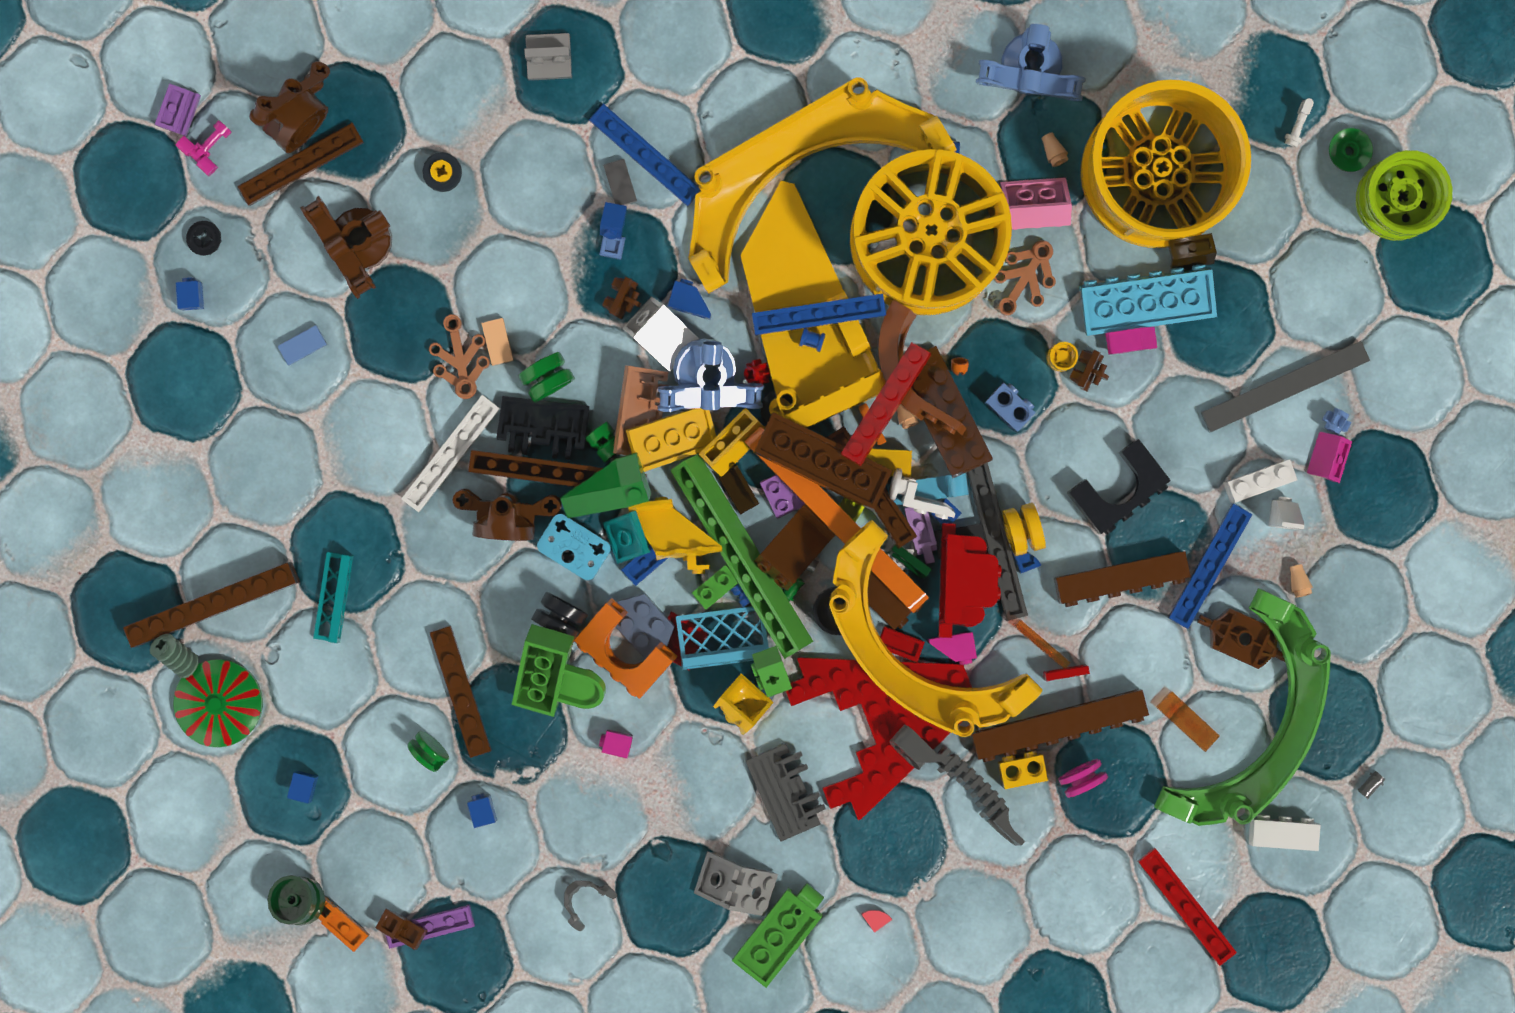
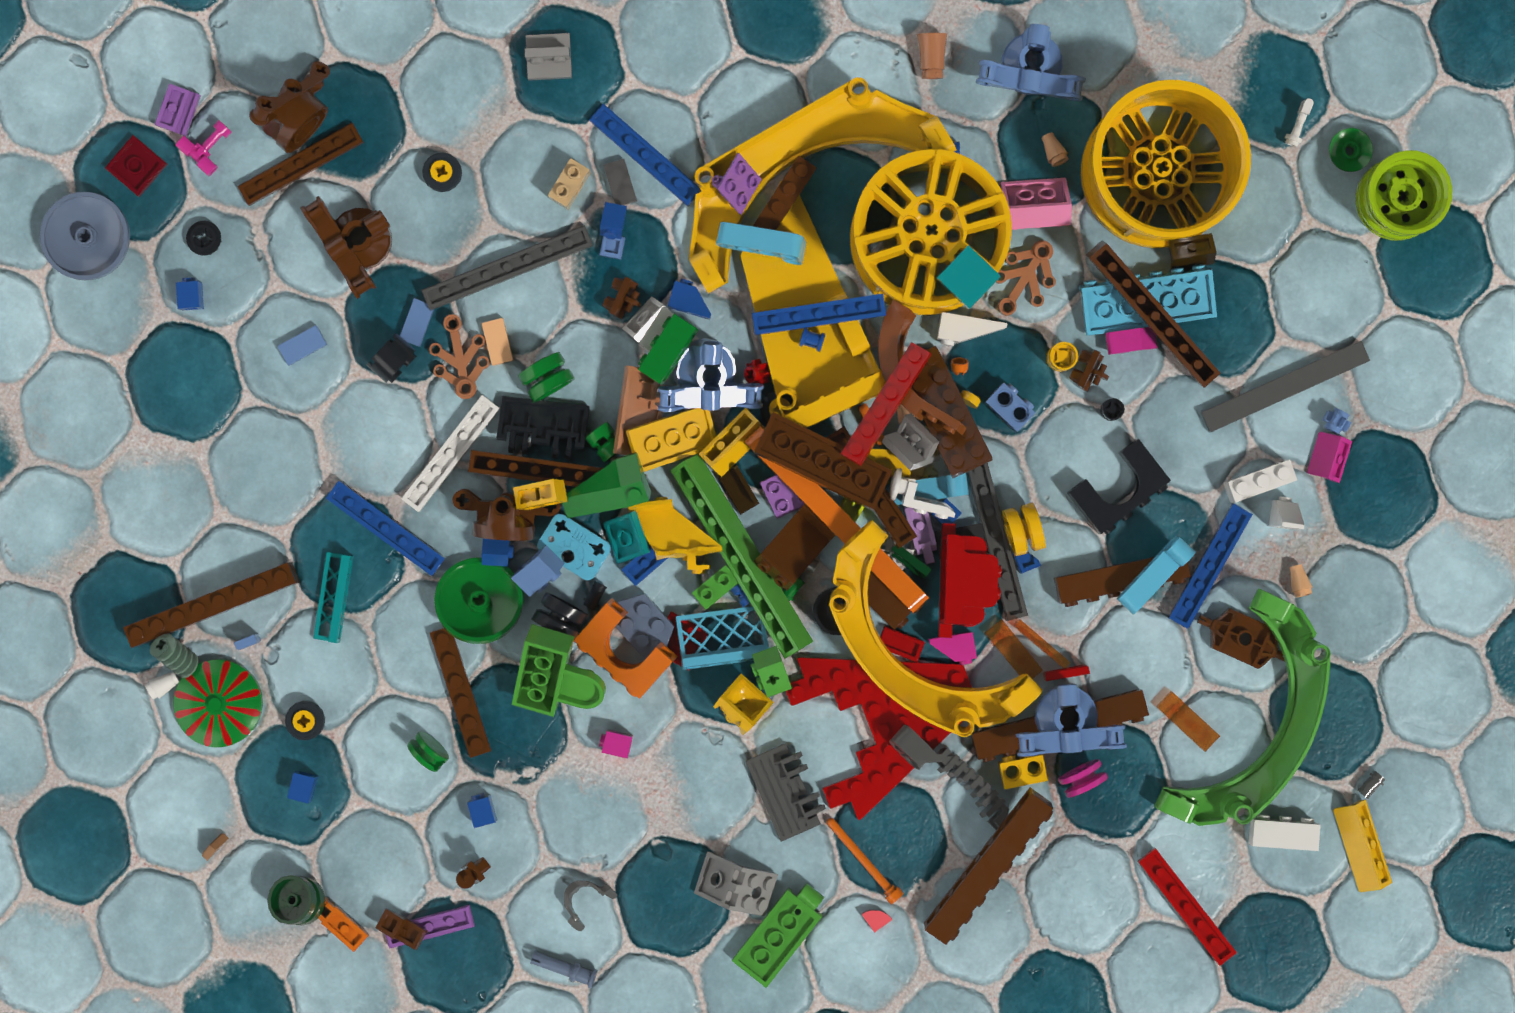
none -> sand blue dish [40,192,130,281]
none -> dark red tile [105,135,168,197]
none -> white cone [145,672,179,700]
none -> medium nougat tile [202,833,229,861]
none -> medium blue tile [234,634,261,650]
none -> black wheel [285,701,325,740]
none -> blue plate [326,481,446,576]
none -> black brick [367,333,417,383]
none -> medium blue tile [400,298,434,347]
none -> dark grey tile [422,225,593,311]
none -> green dish [434,557,523,644]
none -> reddish brown hips [456,857,491,889]
none -> blue brick [482,538,514,567]
none -> medium blue brick [511,545,565,597]
none -> yellow brick [513,479,568,510]
none -> sand blue pin [530,950,598,989]
none -> tan brick [548,158,591,210]
none -> black pin [583,581,607,610]
none -> green brick [638,314,699,386]
none -> medium lavender hinge [712,153,762,215]
none -> medium azure beam [716,222,807,265]
none -> reddish brown plate [753,156,817,230]
none -> orange piece [827,818,904,905]
none -> light grey bracket [882,413,942,471]
none -> nougat plant [917,33,947,79]
none -> reddish brown brick [924,787,1053,945]
none -> white slope [936,312,1007,346]
none -> teal tile [937,245,1001,309]
none -> yellow tile [960,390,981,409]
none -> clear orange tile [984,619,1043,679]
none -> medium blue piece [1016,684,1127,757]
none -> reddish brown brick [1086,240,1221,388]
none -> black wheel [1100,398,1125,421]
none -> medium azure beam [1117,536,1196,614]
none -> yellow panel [1333,799,1392,892]

